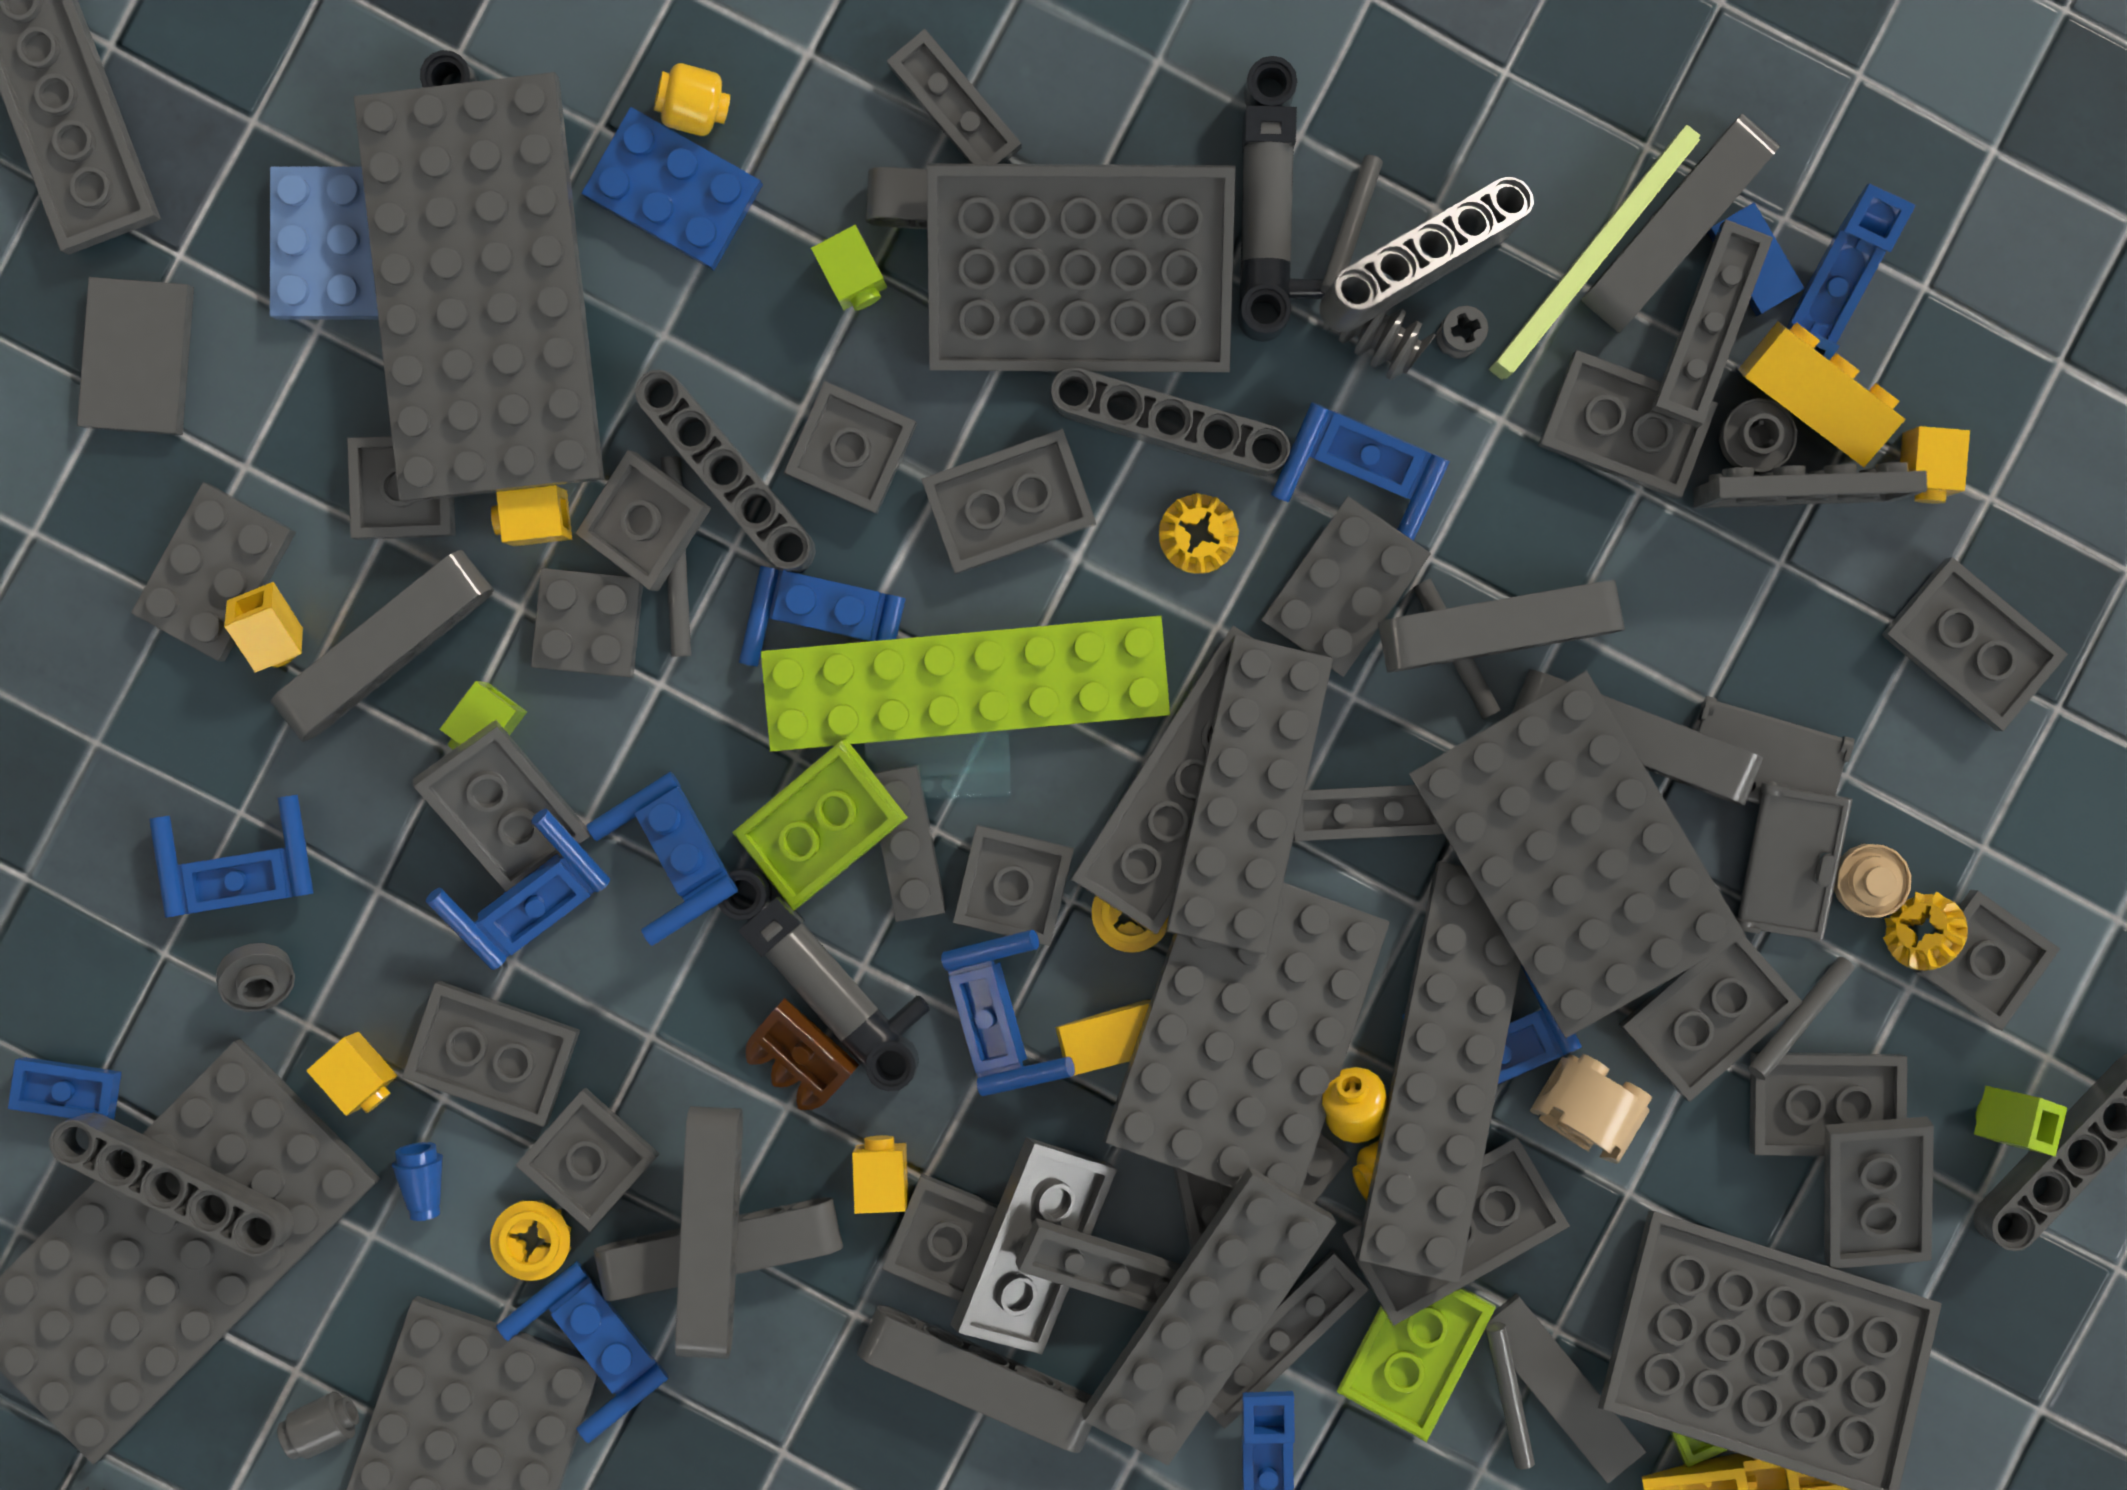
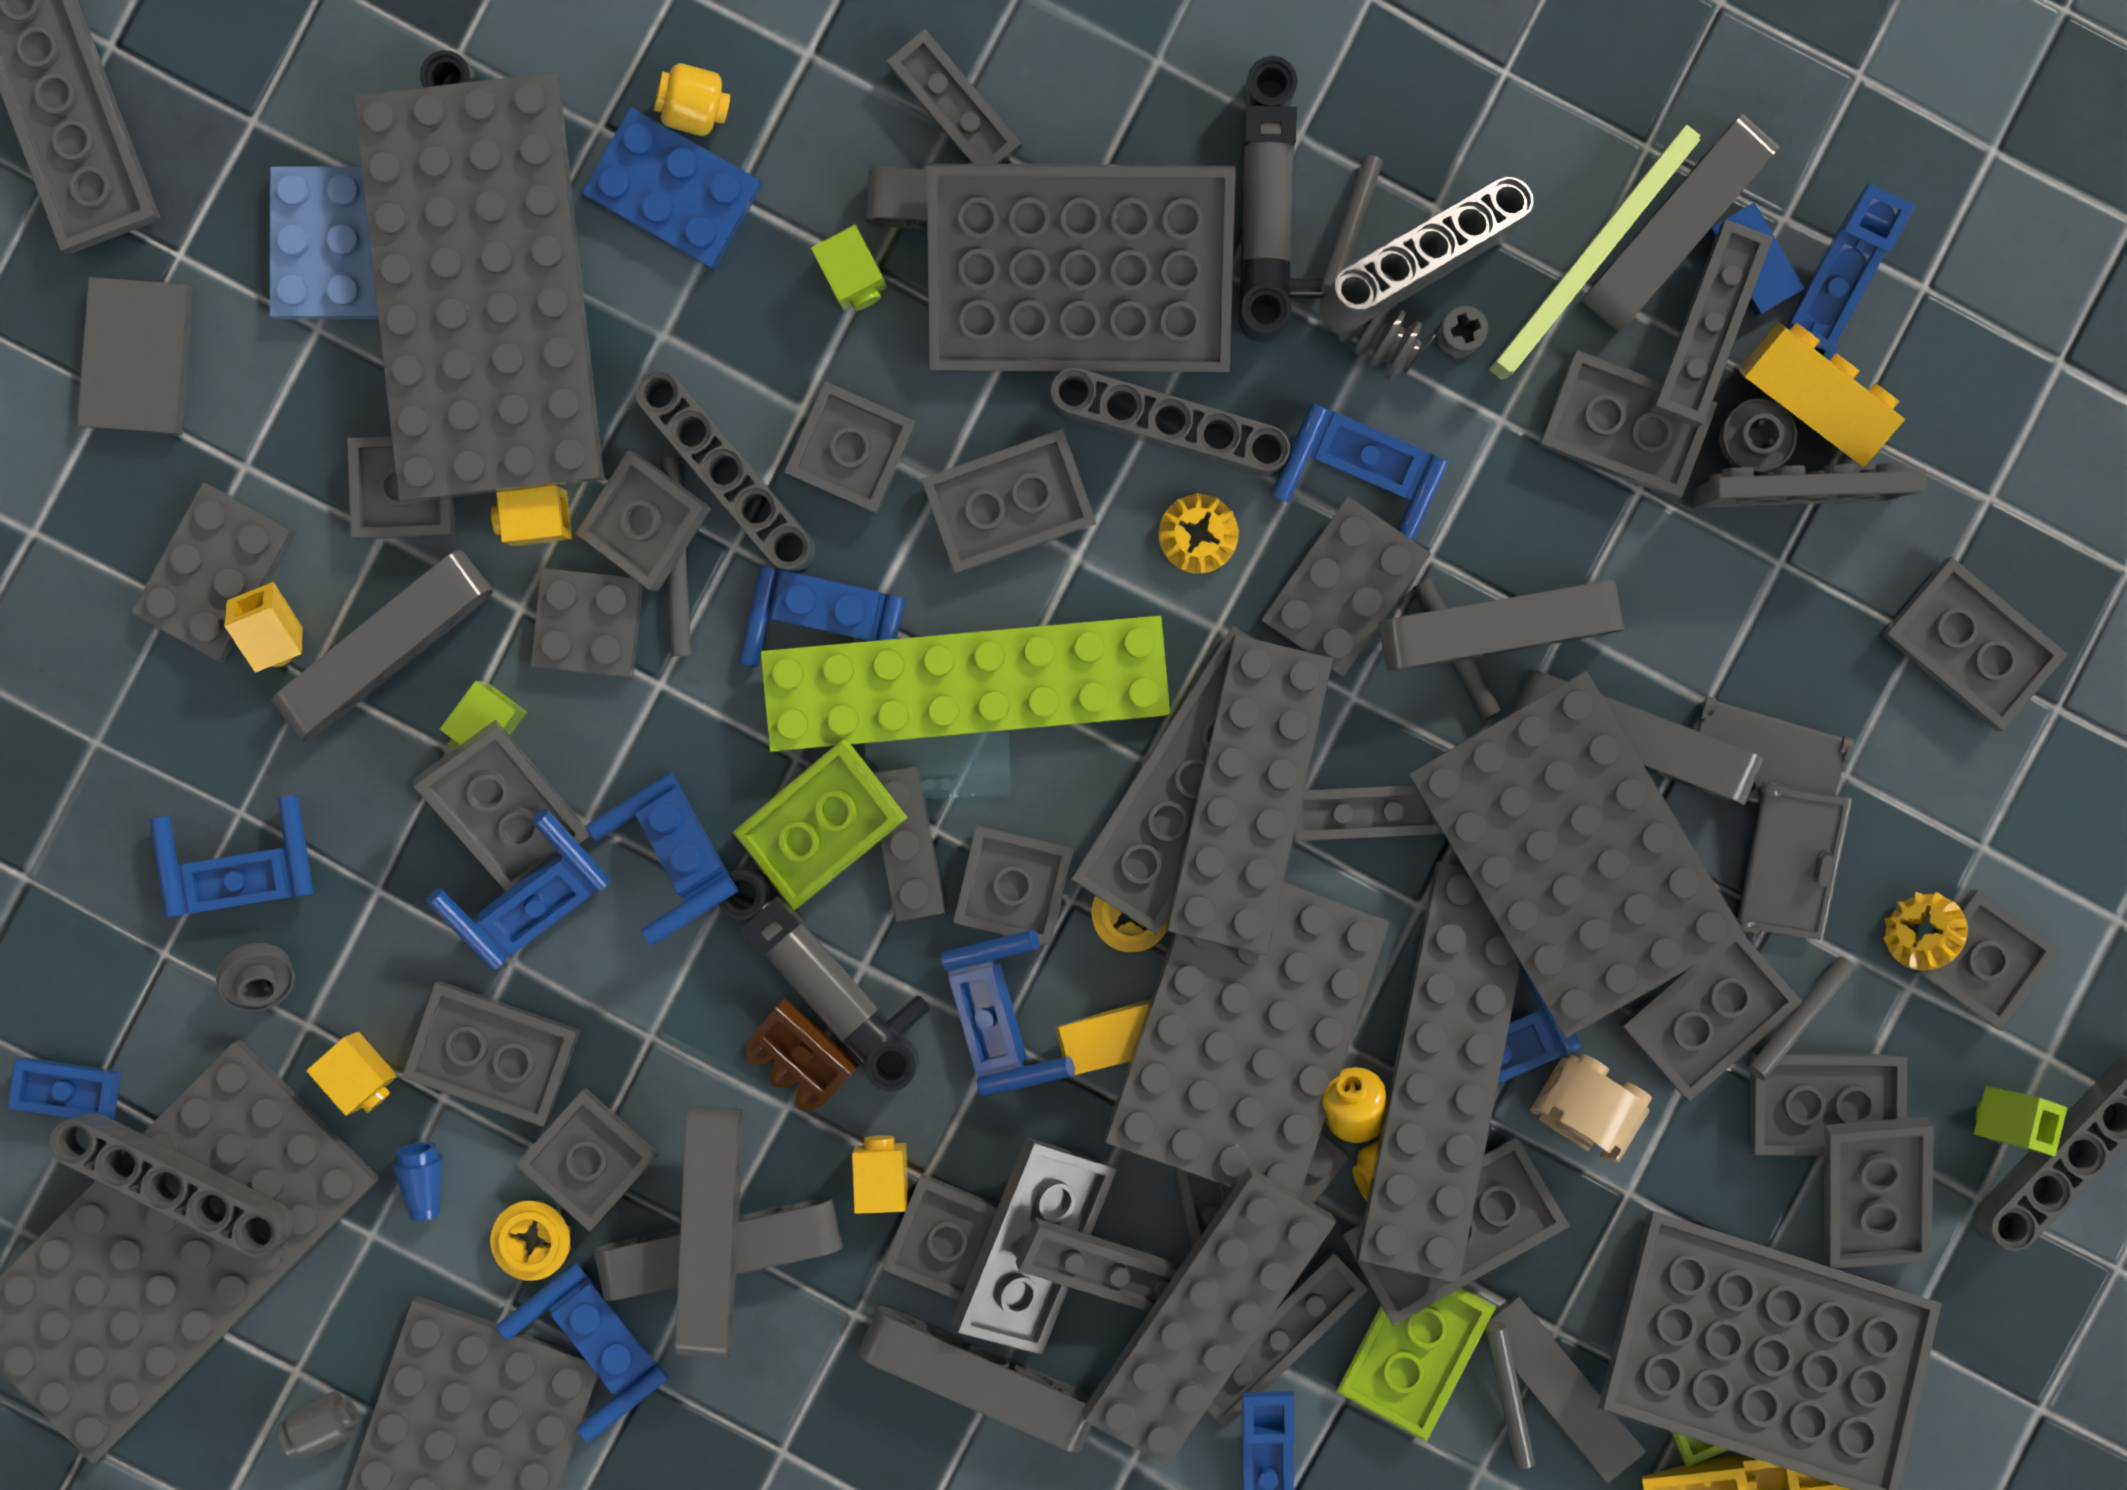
tan plate [1834,844,1911,918] -> none
yellow brick [1900,426,1970,504] -> none

